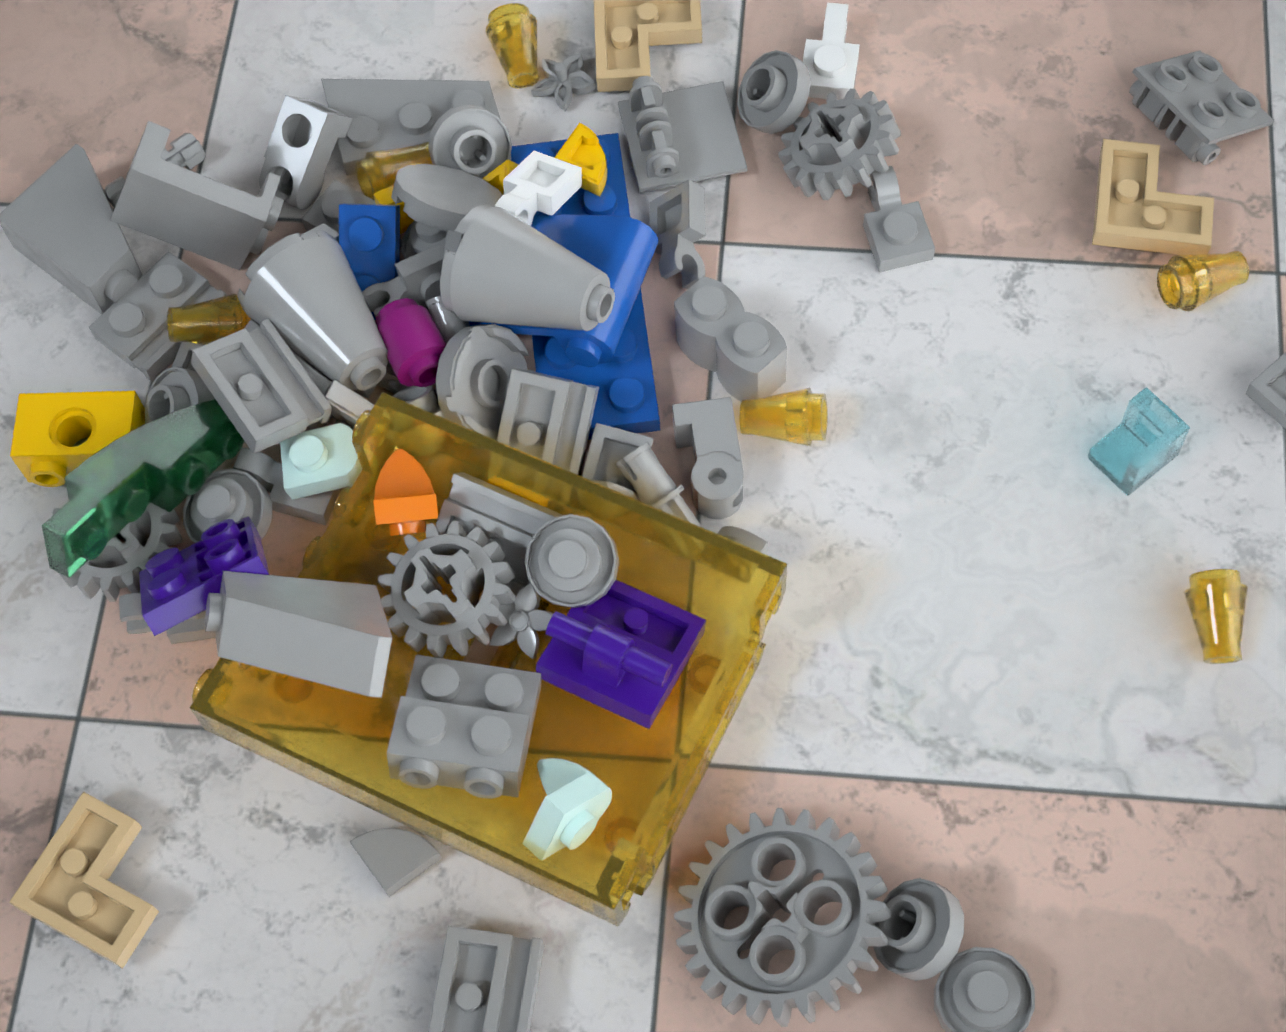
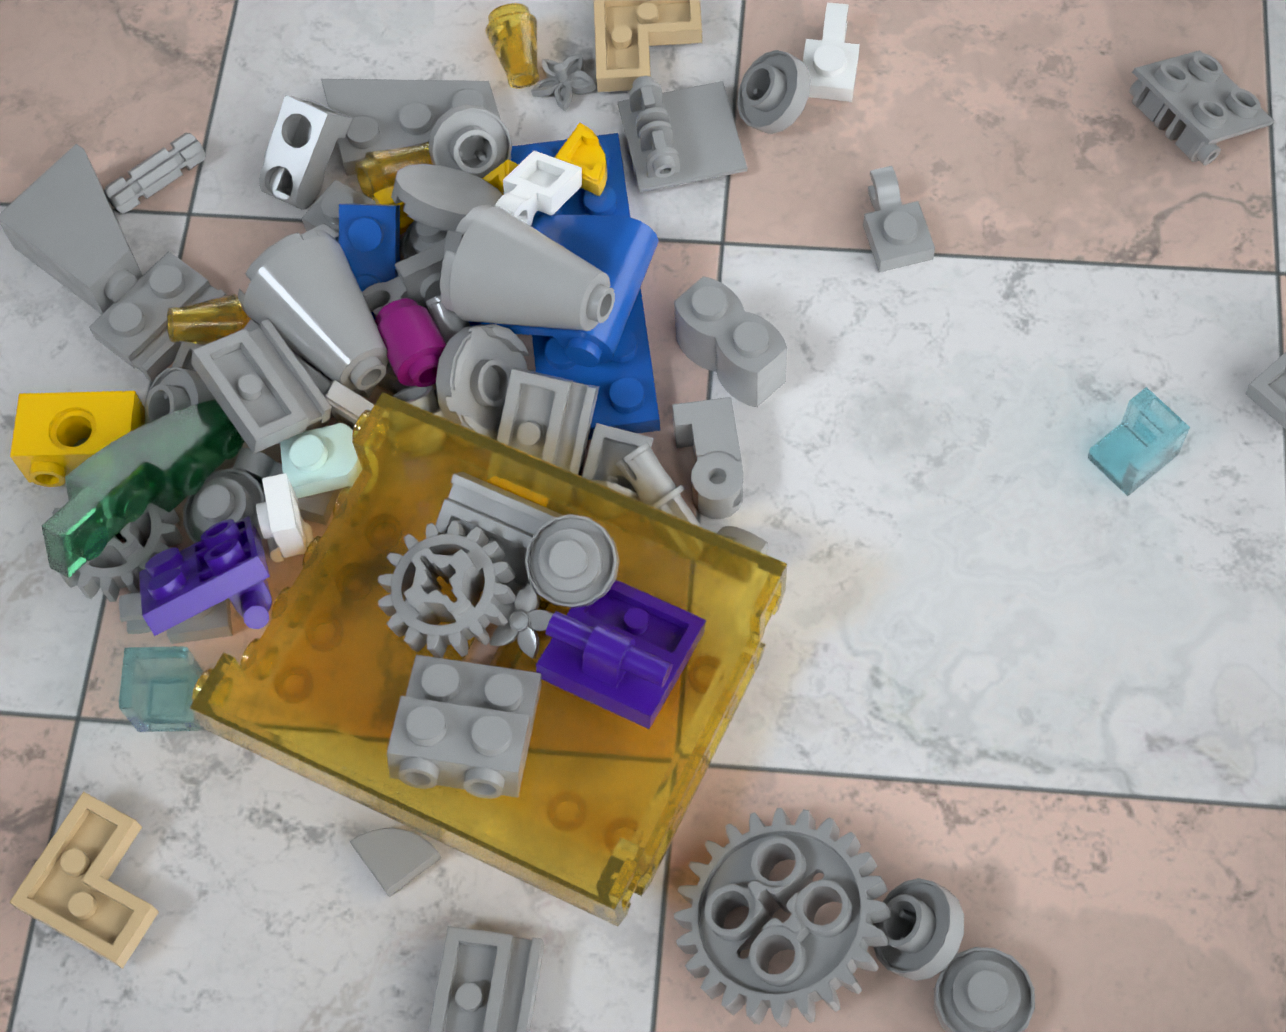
light grey panel [110,121,284,270] -> none
light grey slope [205,571,392,698] -> none
orange plate [373,449,438,536] -> none
light aqua plate [522,758,612,861] -> none
light grey plate [649,180,706,289] -> none
clear yellow cone [739,387,828,446] -> none
light grey gear [778,88,901,200] -> none
tan plate [1092,139,1214,258] -> none
clear yellow cone [1157,251,1249,311] -> none
clear yellow cone [1184,569,1248,664] -> none
none -> clear light blue panel [119,646,205,732]
none -> white plate [256,473,315,562]

